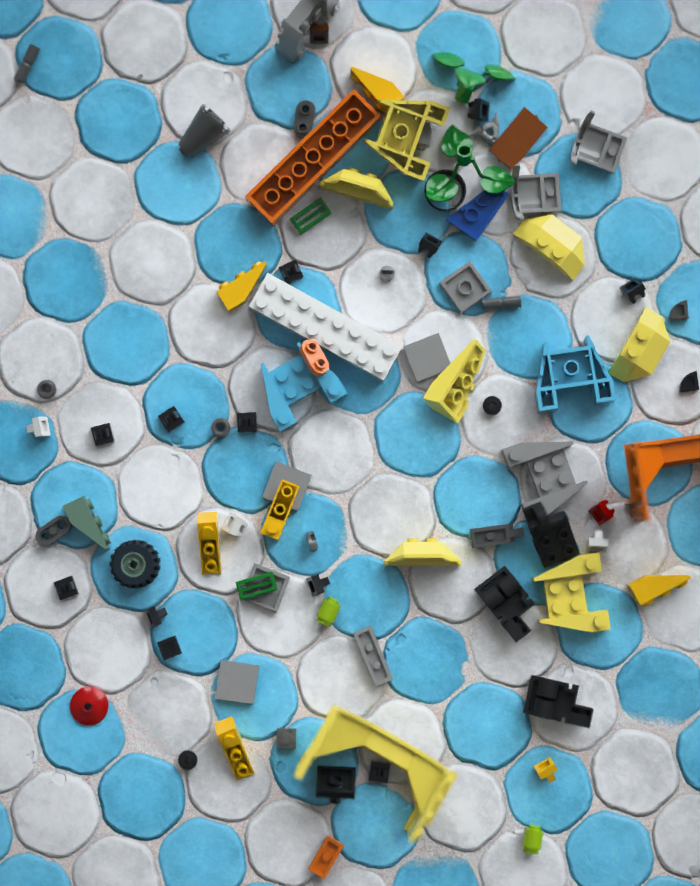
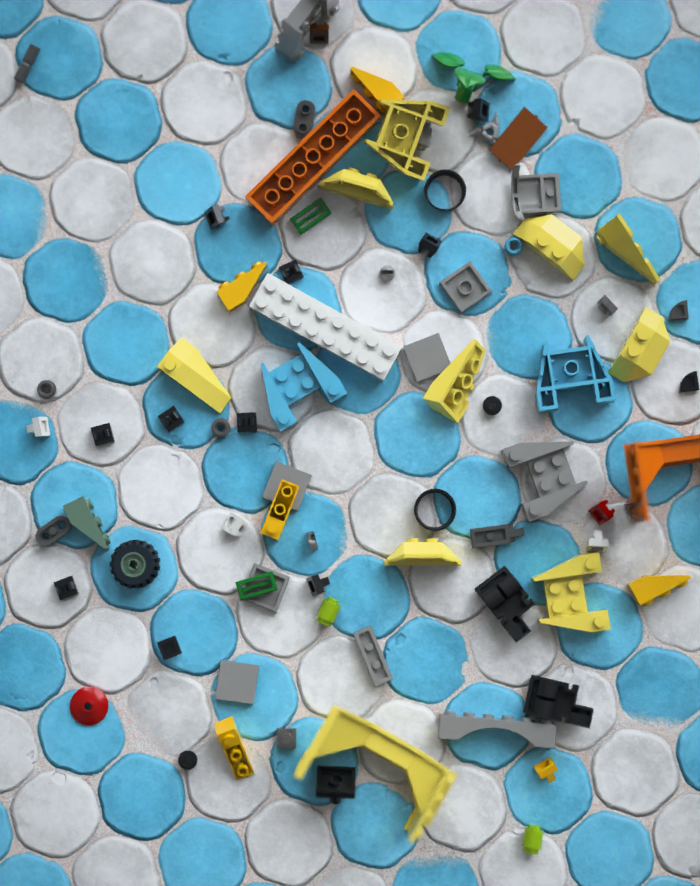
black tile [145,606,168,628] -> none
dark grey cone [179,104,231,157] -> none
yellow slope [197,512,221,574] -> none
orange plate [300,339,329,376] -> none
orange plate [308,834,344,879] -> none
black tile [368,761,390,783] -> none
green plant [426,124,515,202] -> none
blue wing [445,191,509,242] -> none
dark grey piece [482,296,521,311] -> none
black plate [523,502,580,568] -> none
light grey piece [570,110,627,174] -> none
black tile [620,278,646,304] -> none
none -> light yellow wedge [157,338,232,413]
none -> black tile [204,204,229,230]
none -> black tyre [414,489,456,531]
none -> light grey arch [438,710,557,748]
none -> medium azure plate [504,237,523,256]
none -> light yellow wedge [596,214,660,285]
none -> flat silver plate [597,295,618,316]

